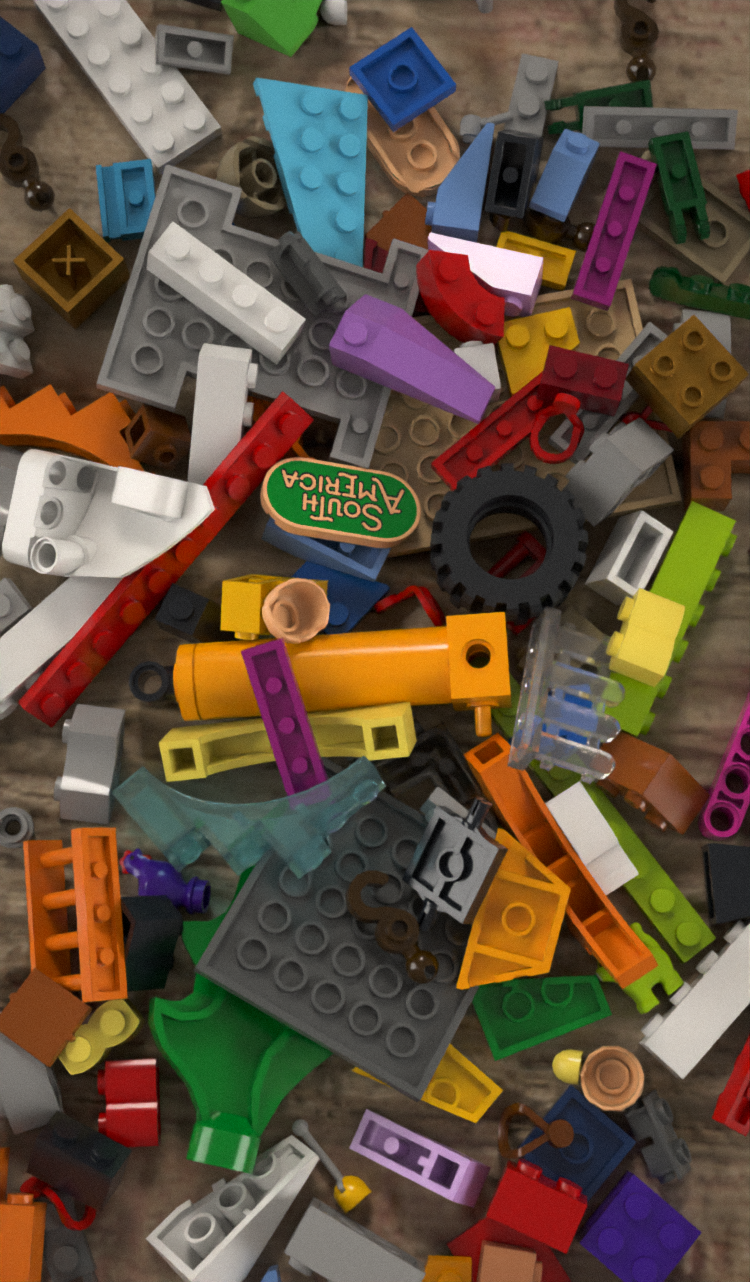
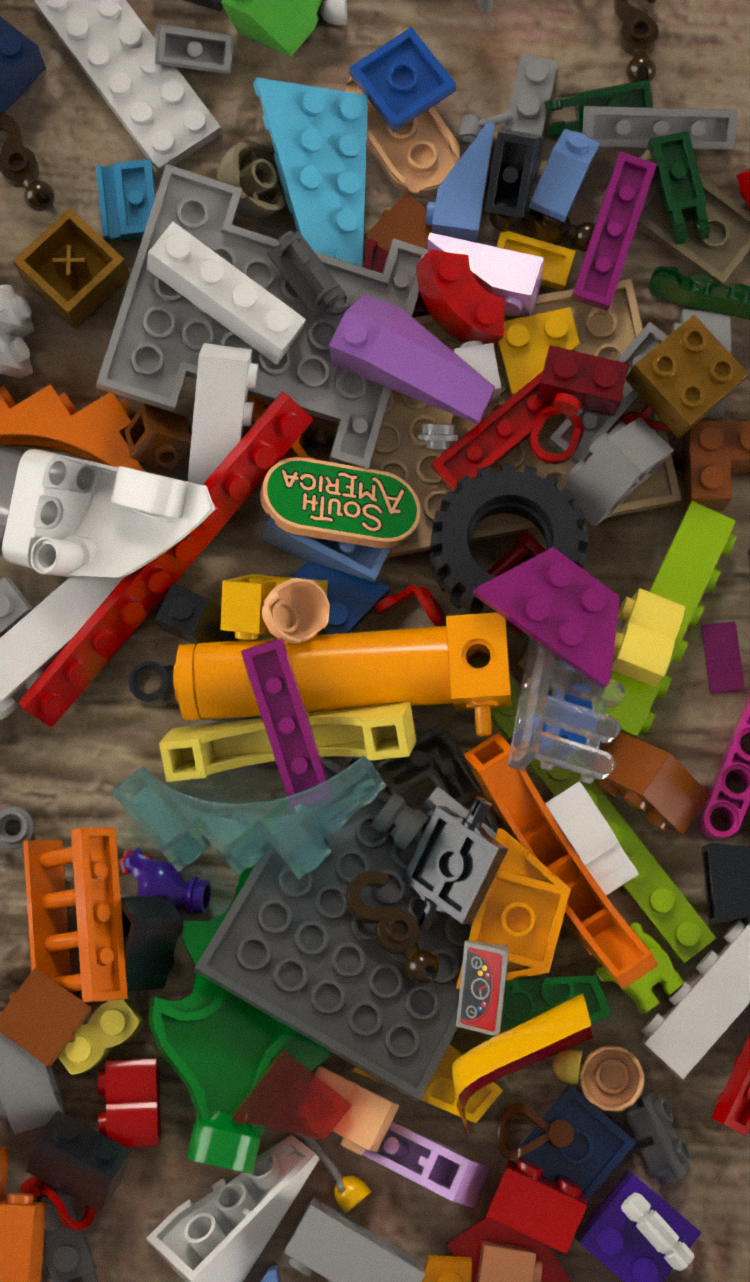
light grey brick [54,704,125,825] -> none
white brick [585,510,673,605] -> none
none -> clear red wing [231,1049,352,1140]
none -> light nougat brick [297,1065,399,1156]
none -> dark grey wheel [371,792,429,850]
none -> light grey plate [418,424,458,449]
none -> yellow piece [451,994,593,1137]
none -> slope [456,940,509,1036]
none -> magenta wing [472,547,620,689]
none -> white axle [621,1193,694,1271]
none -> magenta sticker [701,622,745,693]

